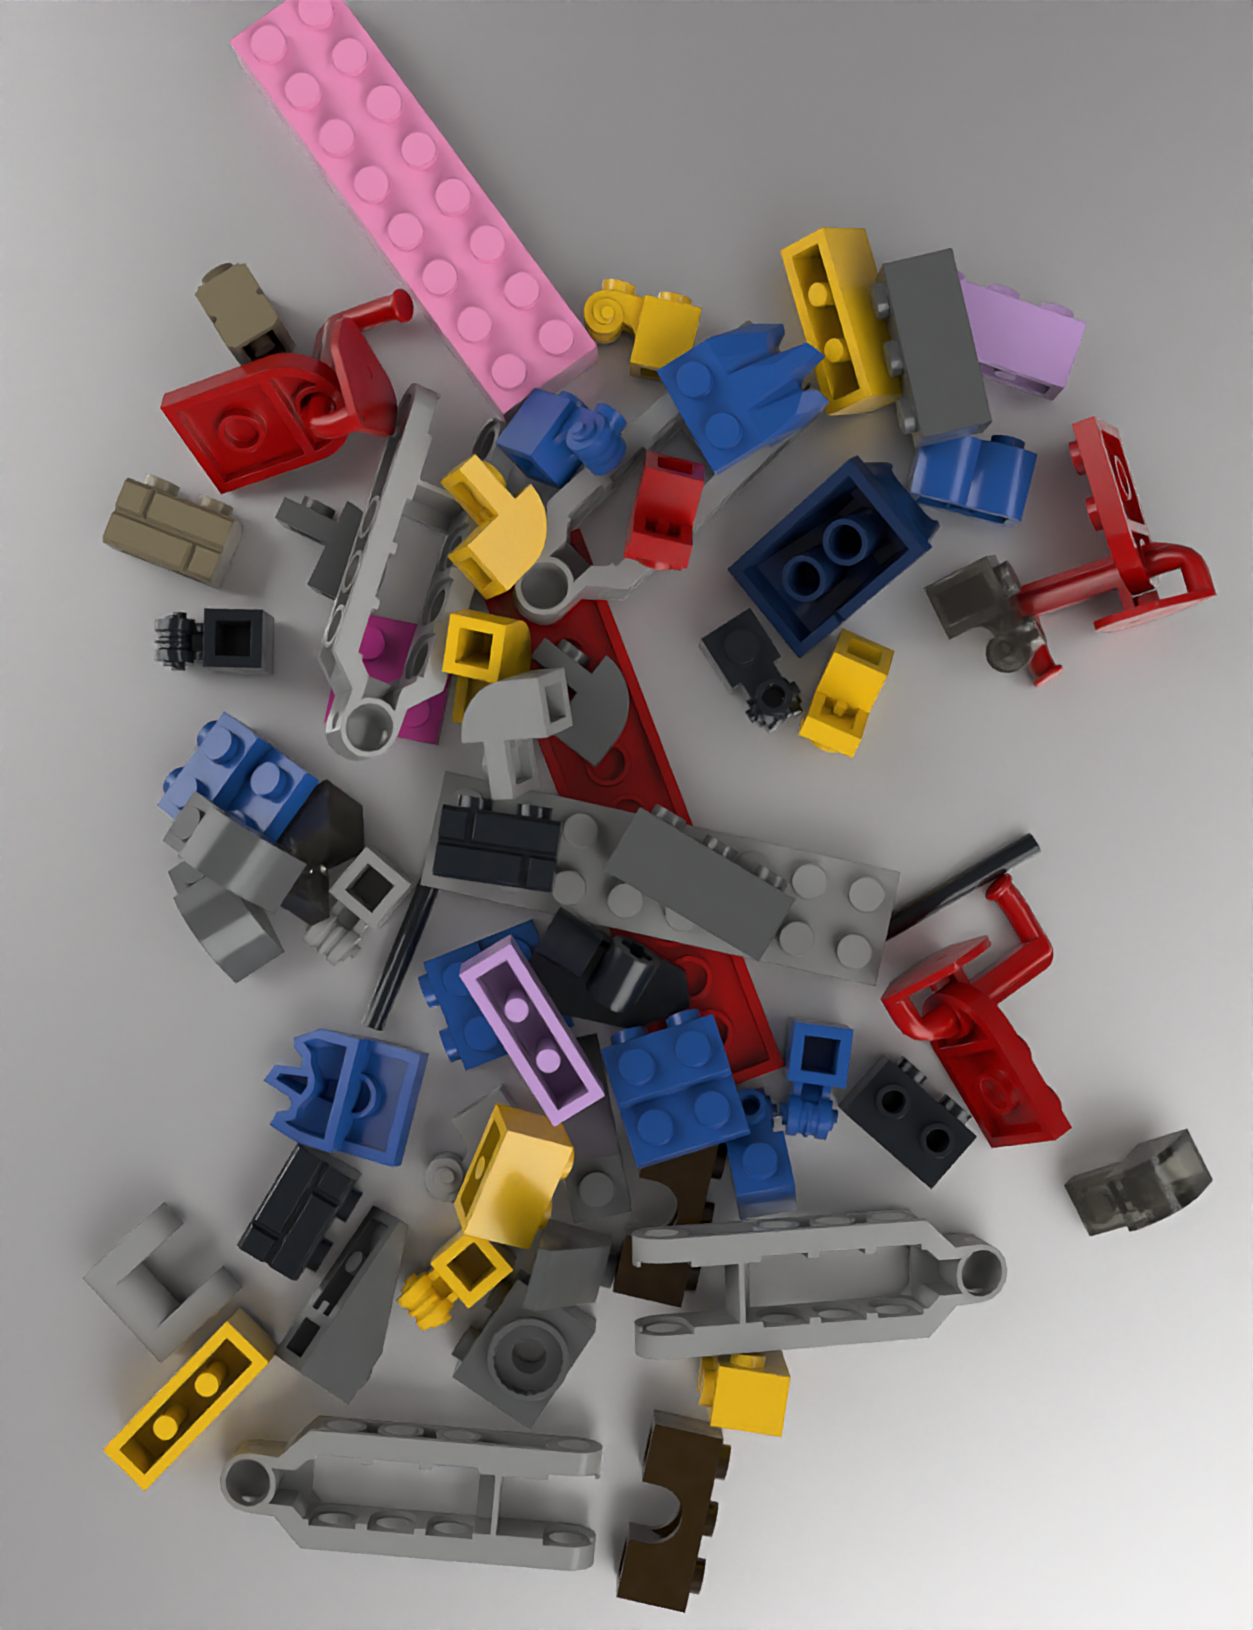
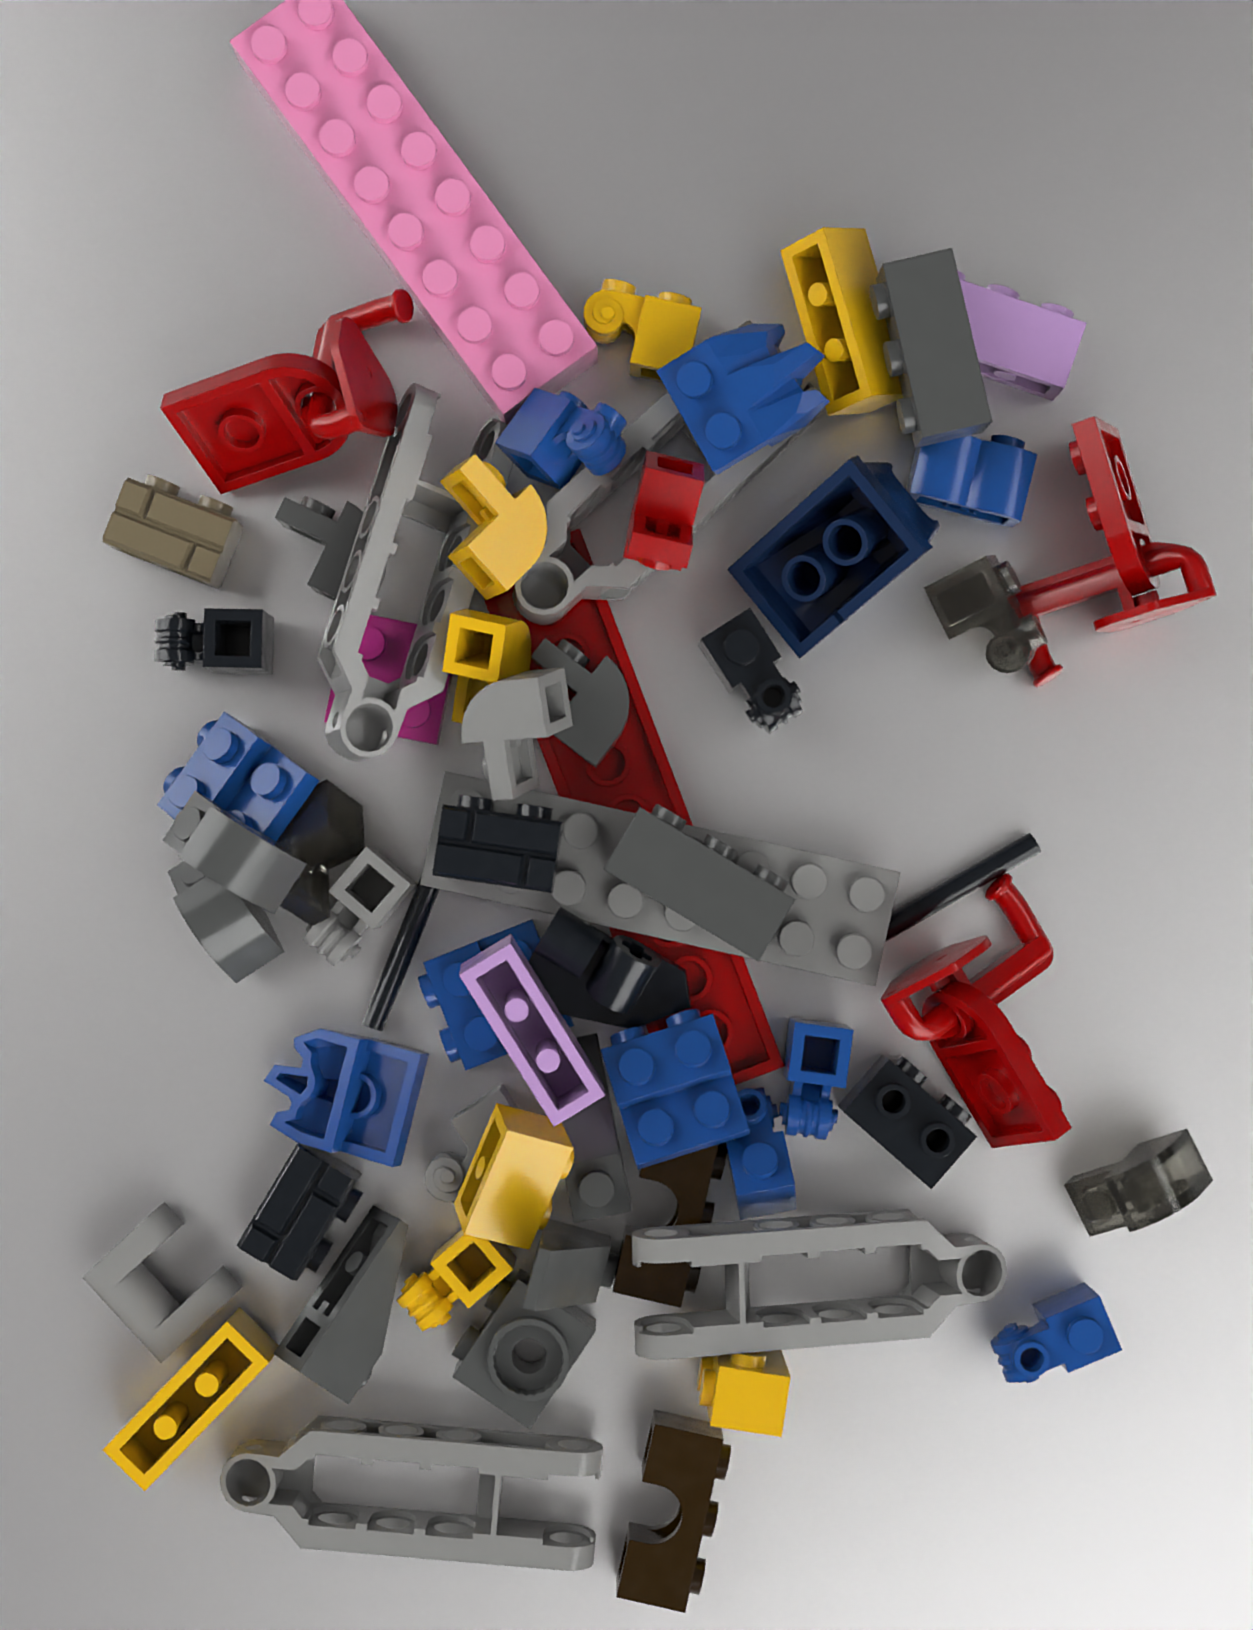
dark tan brick [195,263,296,366] -> none
yellow brick [798,628,895,758] -> none
none -> blue brick [990,1282,1122,1383]

